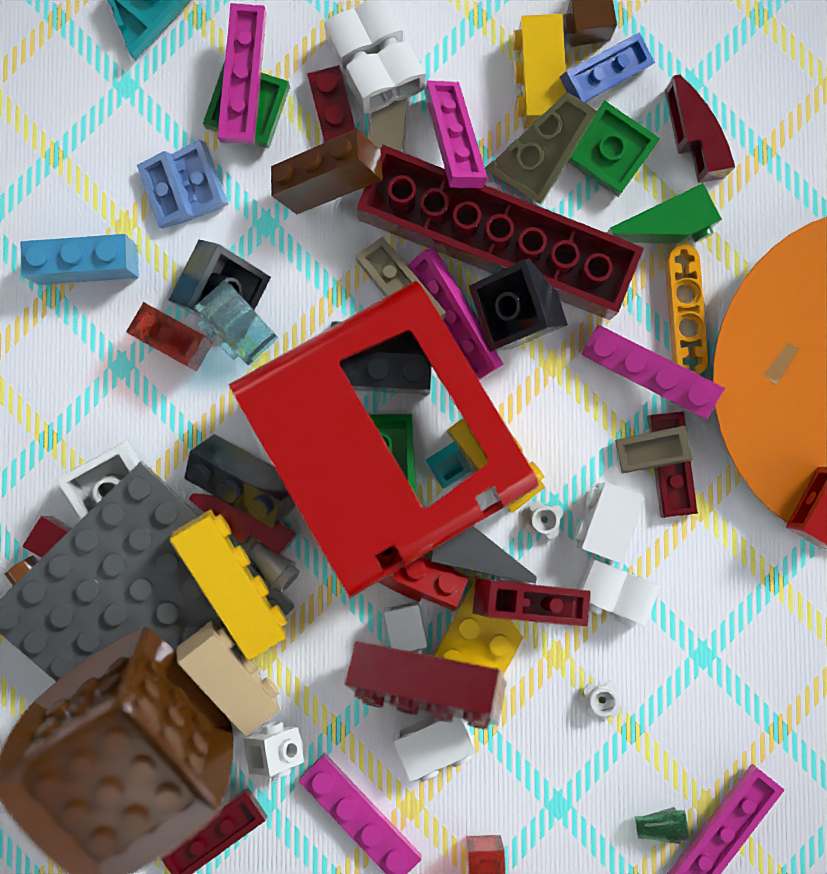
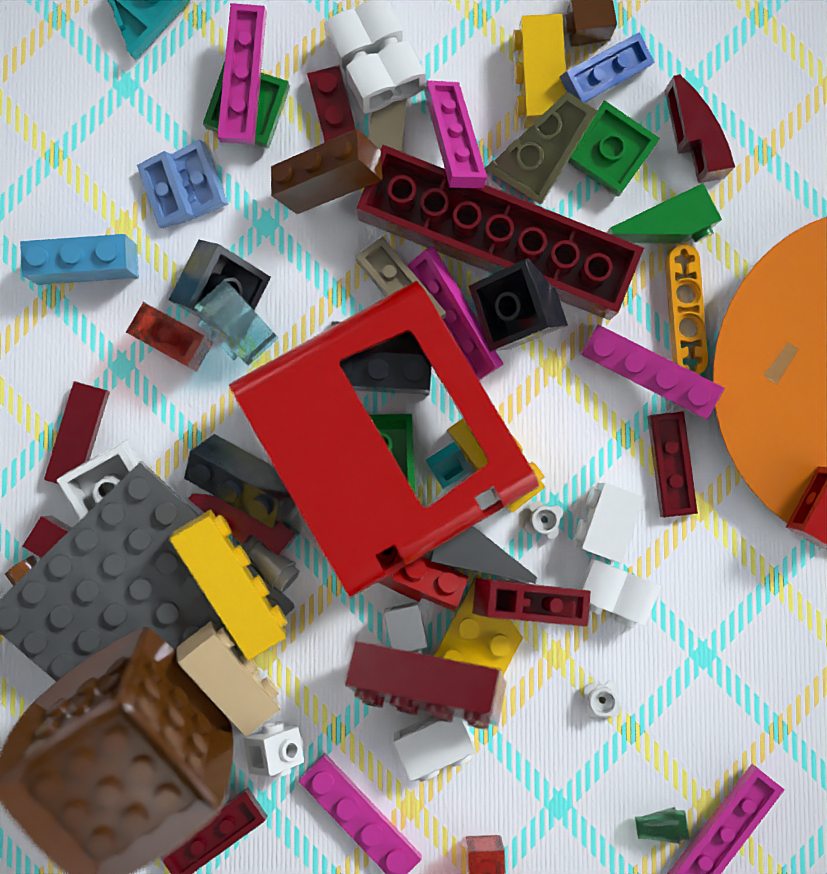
dark tan tile [615,426,693,474] -> none
none -> dark red tile [44,381,110,484]

